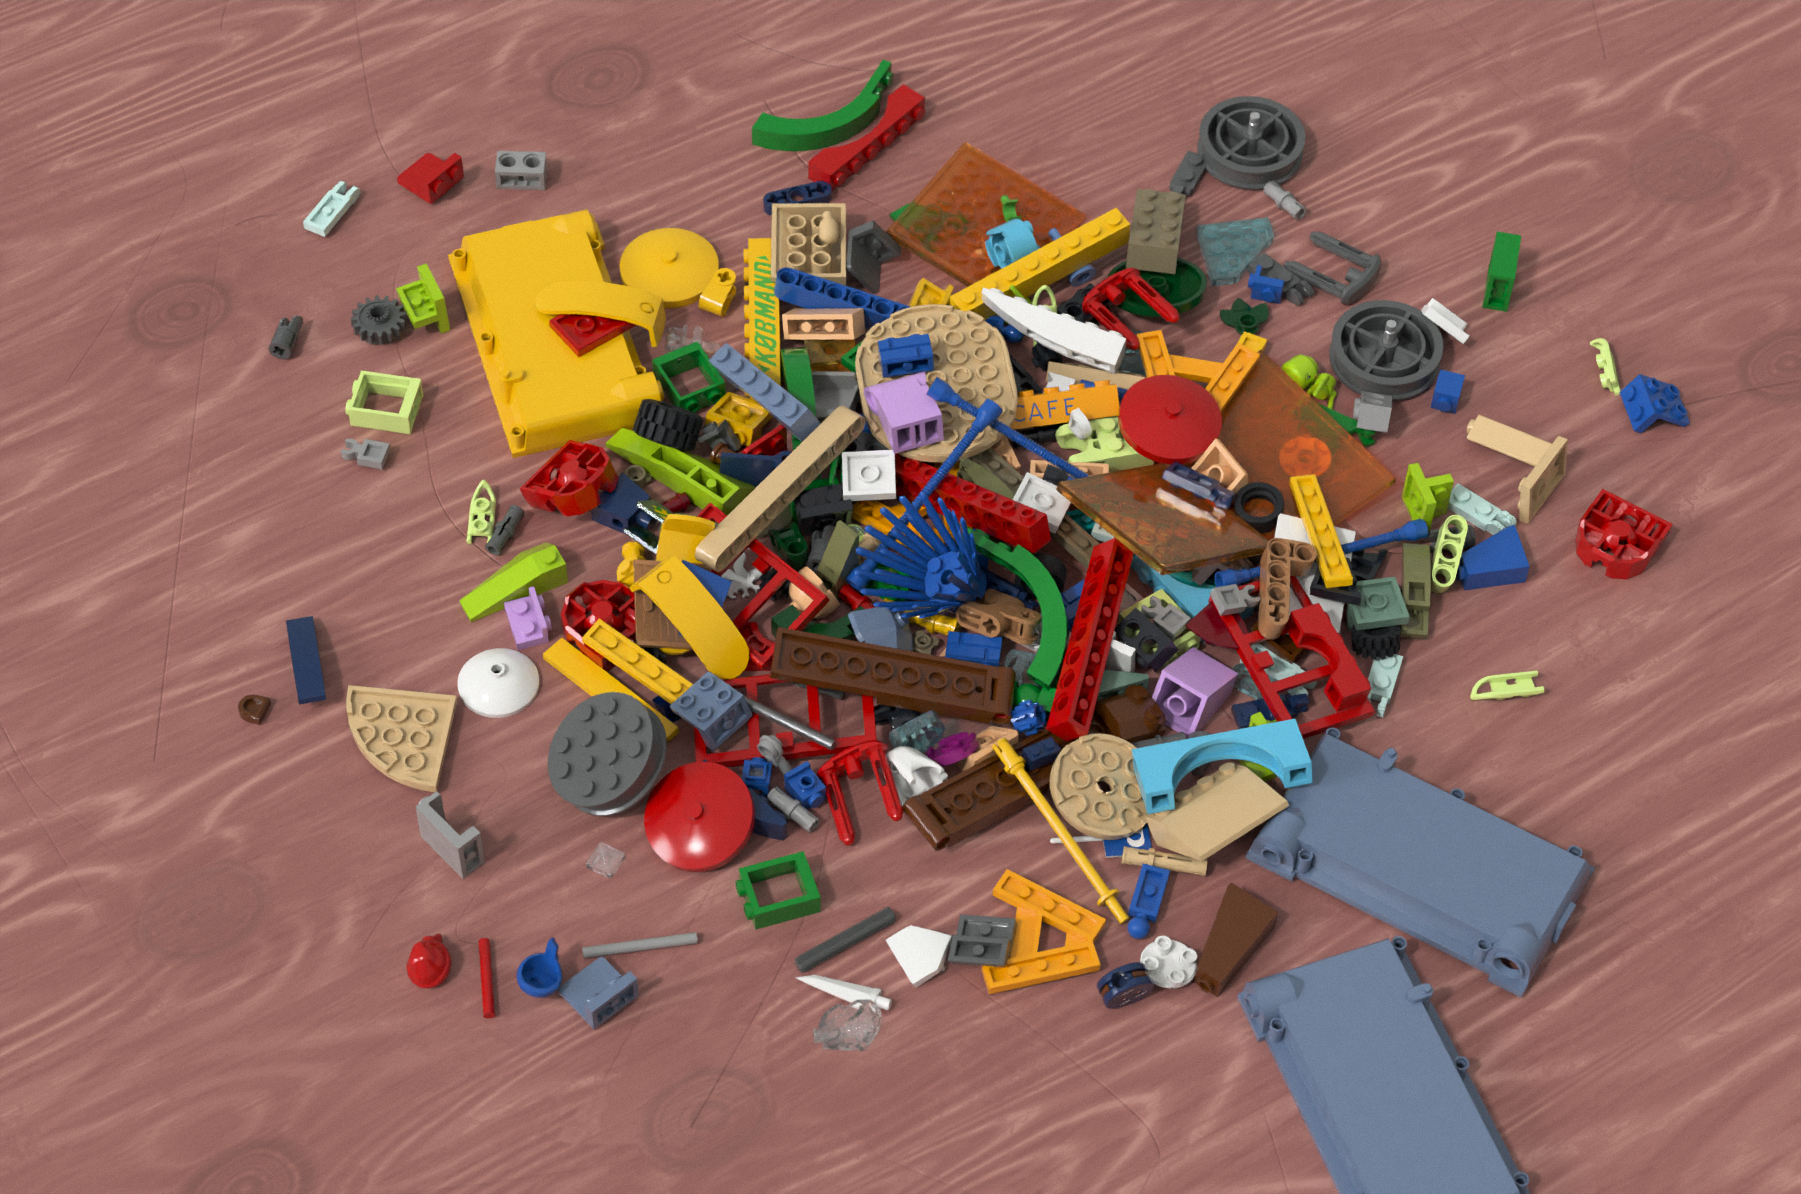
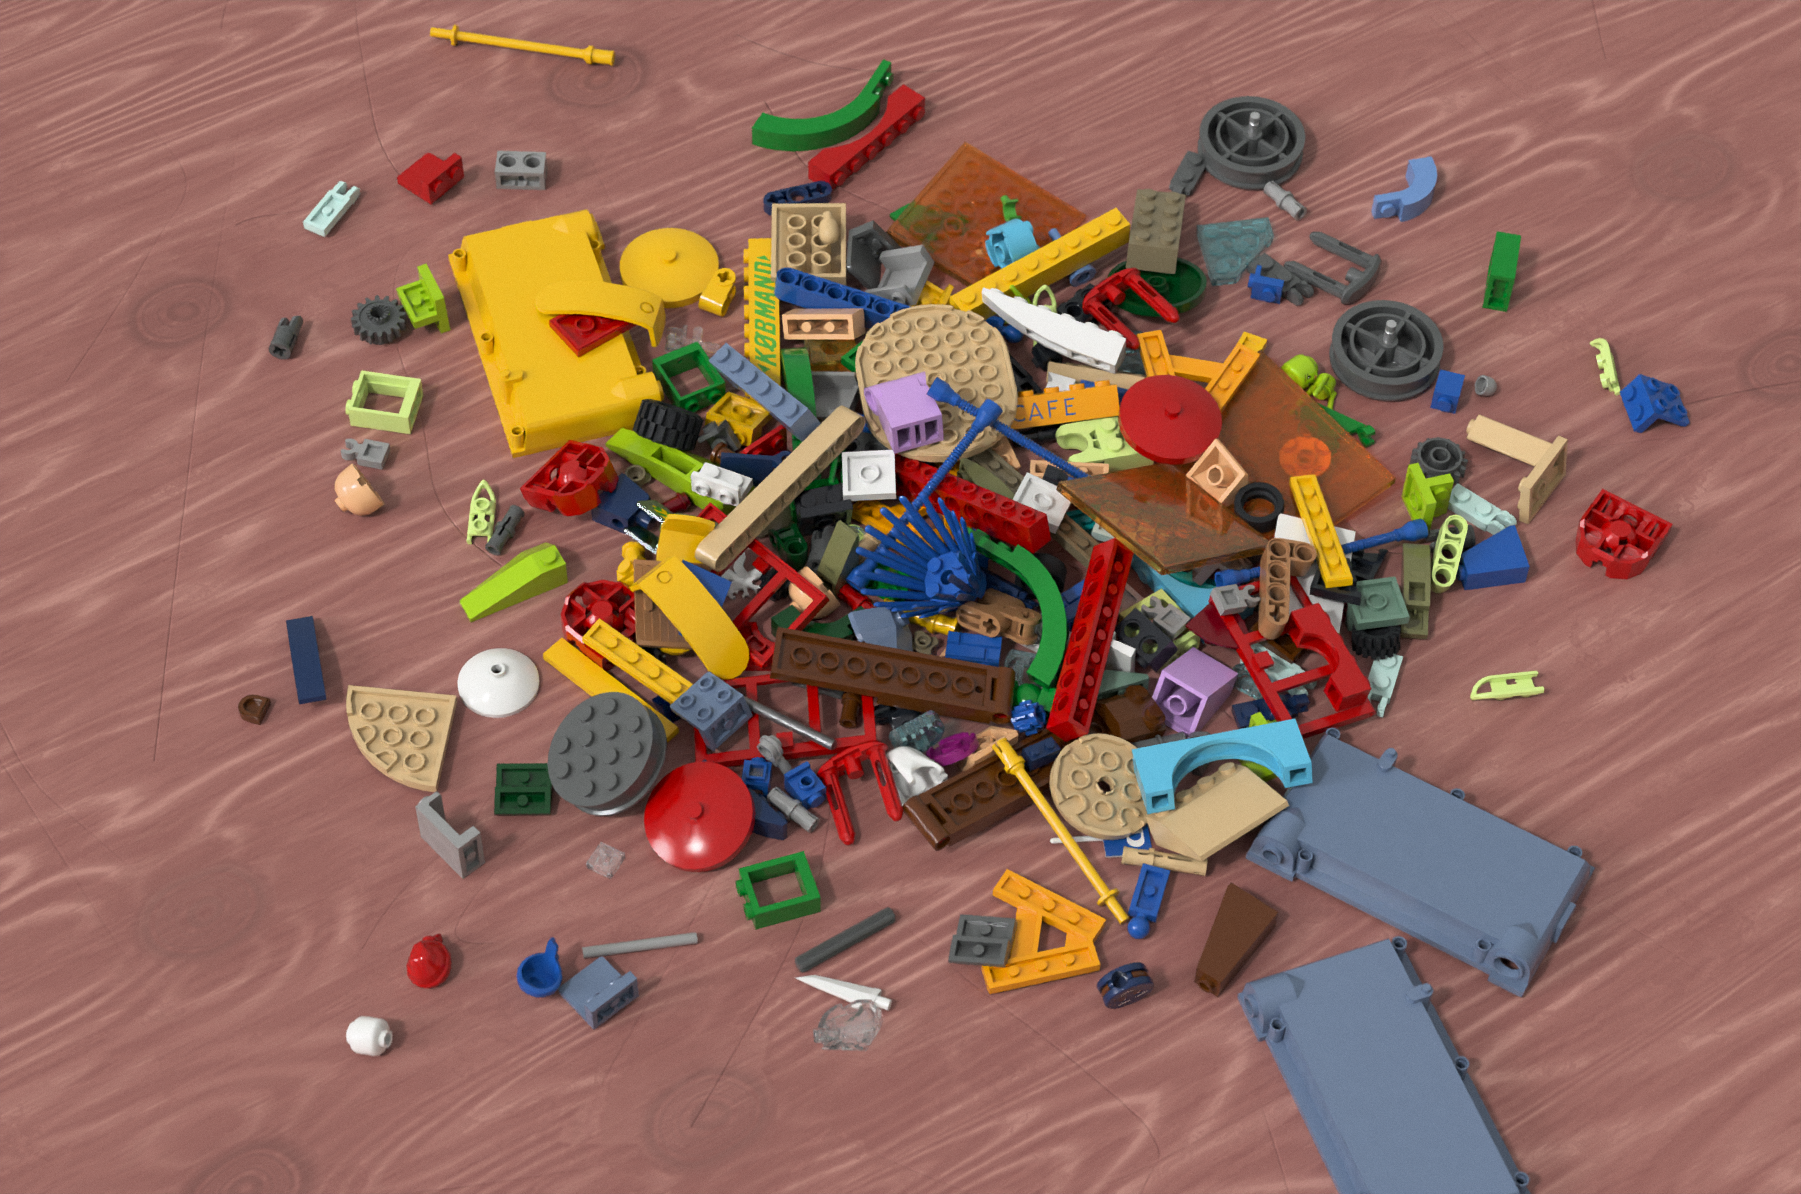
red bar [478,938,495,1019] -> none
lavender bracket [504,586,552,650] -> none
blue brick [877,334,934,378] -> none
white slope [886,925,952,988] -> none
white tile [1068,408,1092,440] -> none
white dish [1140,936,1197,988] -> none
dark blue hinge [1162,462,1235,509] -> none
dark green plate [1219,298,1269,335] -> none
light grey brick [1353,391,1392,432] -> none
white slope [1421,298,1469,344] -> none
none -> light nougat cylinder [334,463,385,516]
none -> white head [346,1016,393,1056]
none -> yellow bar [430,24,615,66]
none -> dark green slope [494,763,552,815]
none -> white bracket [691,462,753,507]
none -> reddish brown pin [839,692,862,729]
none -> light grey panel [865,245,935,306]
none -> medium blue arch [1371,156,1437,222]
none -> dark grey gear [1409,437,1468,484]
none -> light grey hinge [1475,375,1497,396]

